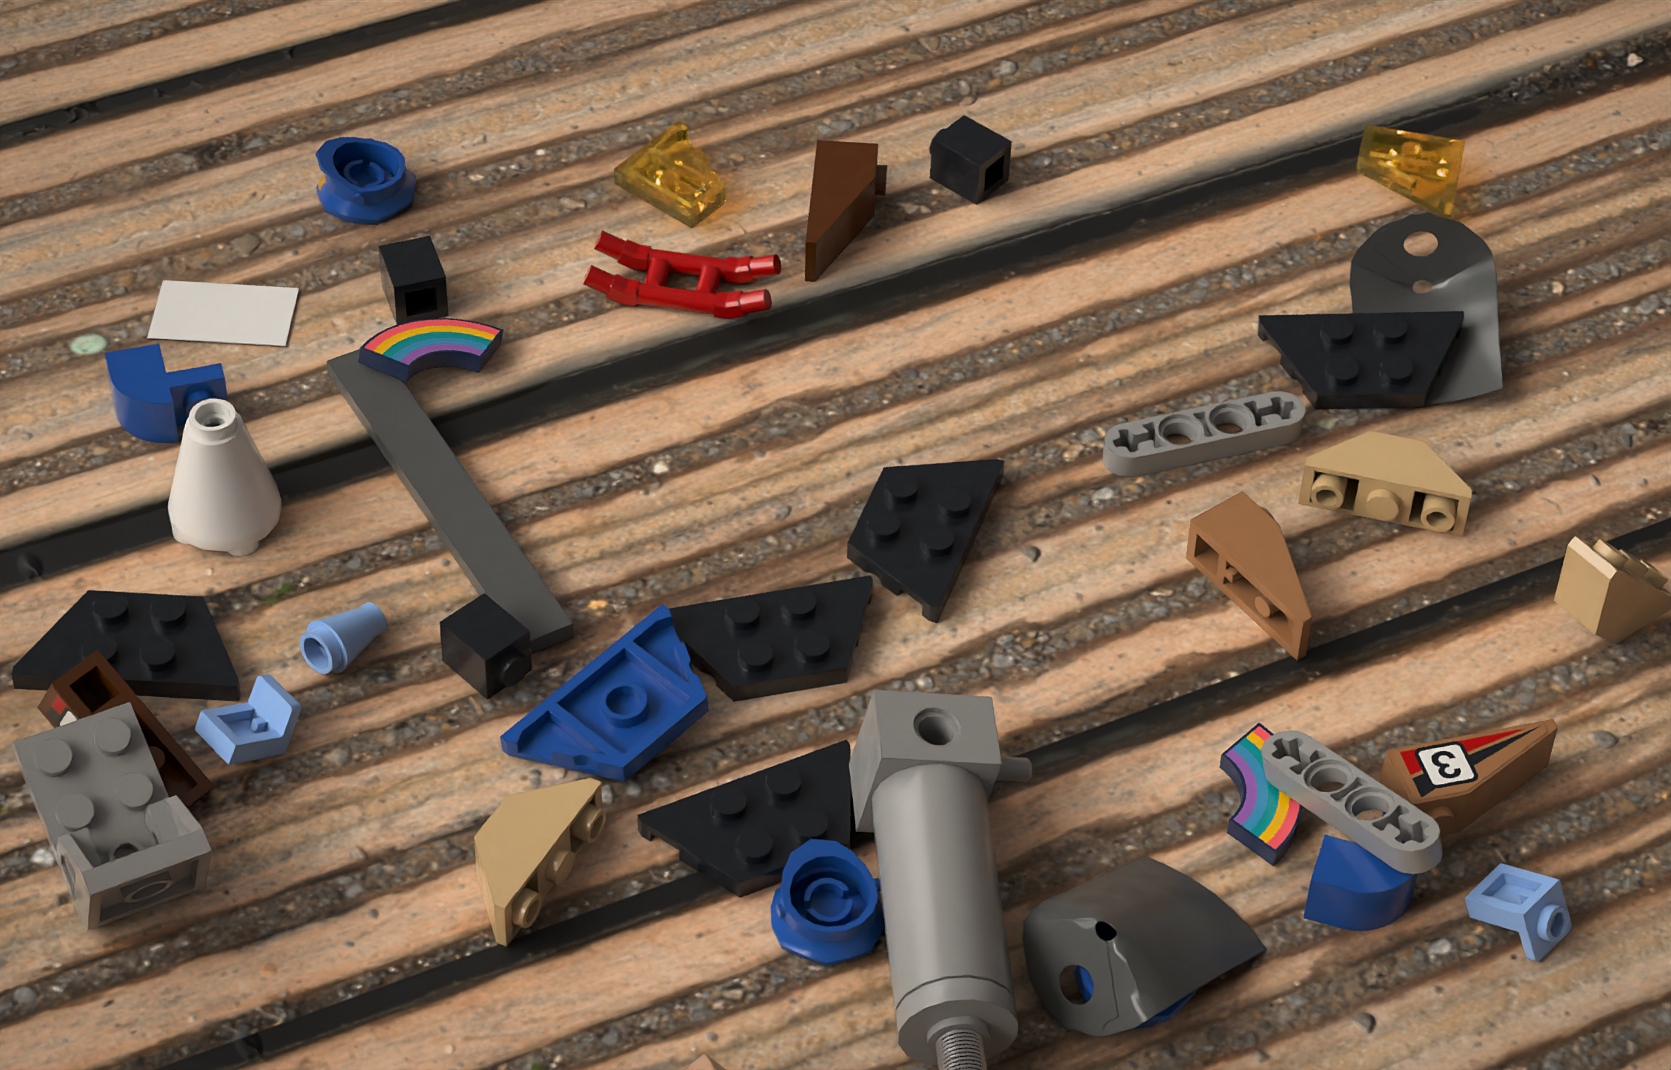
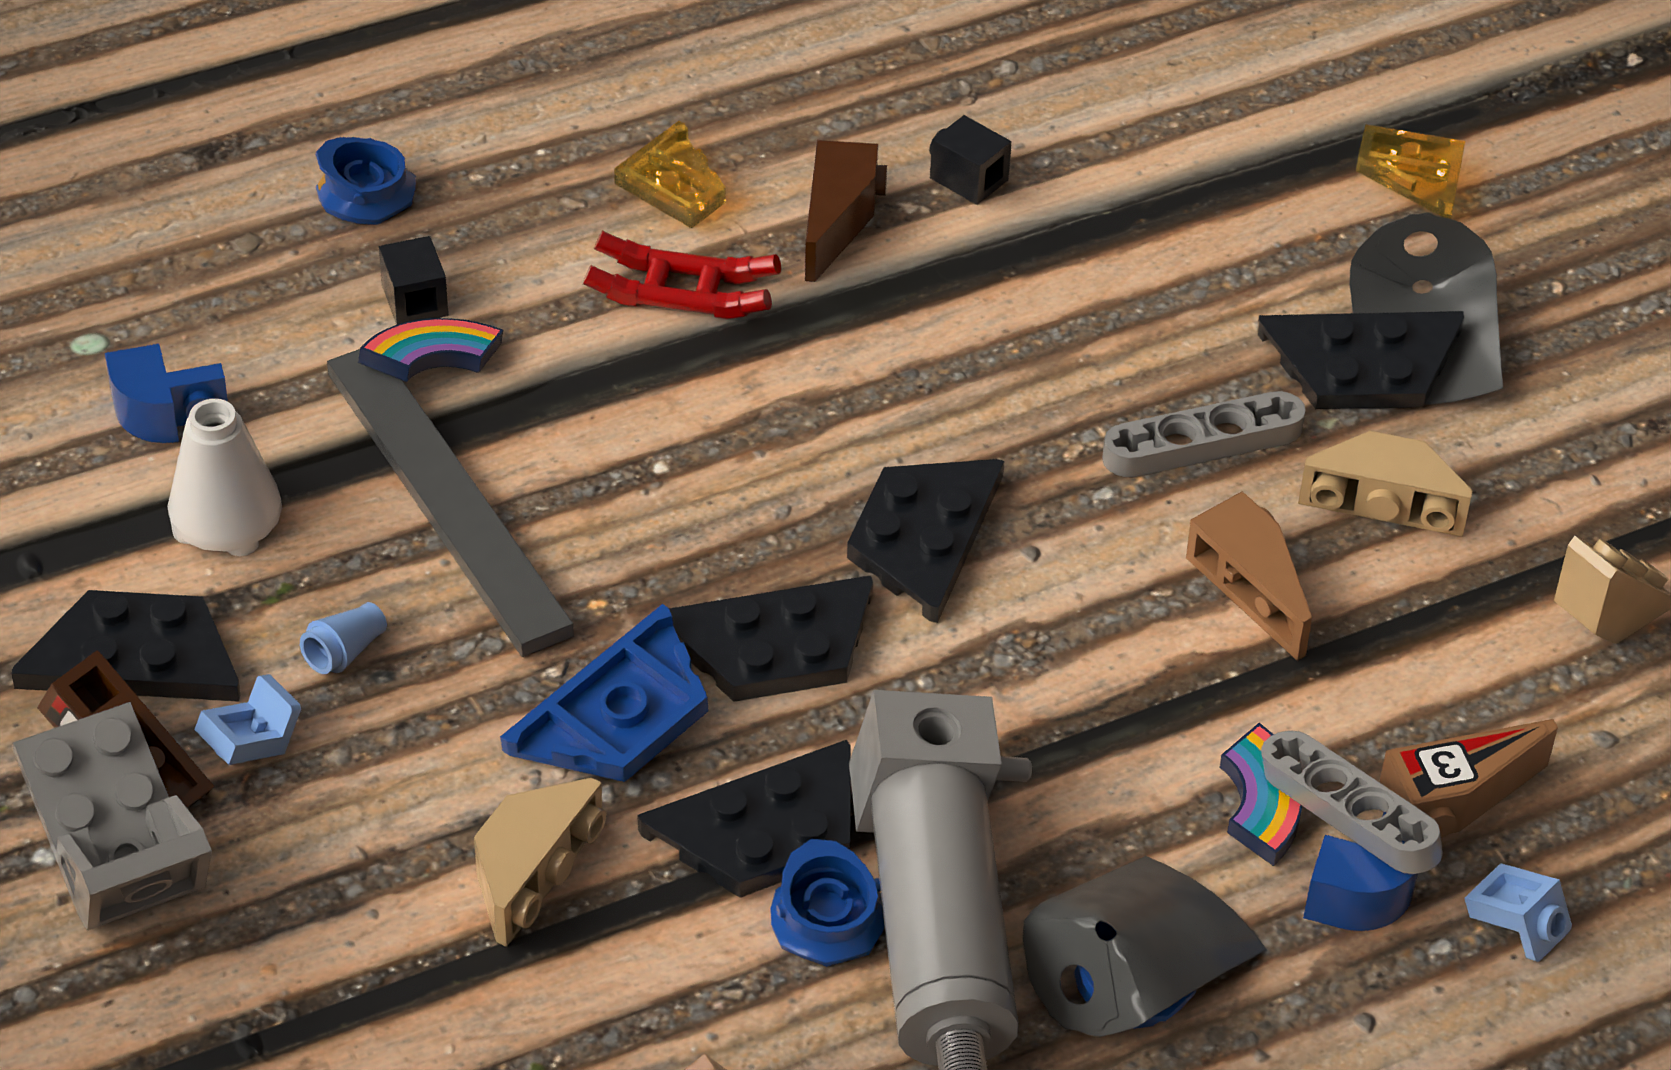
white sticker [147,280,299,346] -> none
black brick [439,593,532,700] -> none

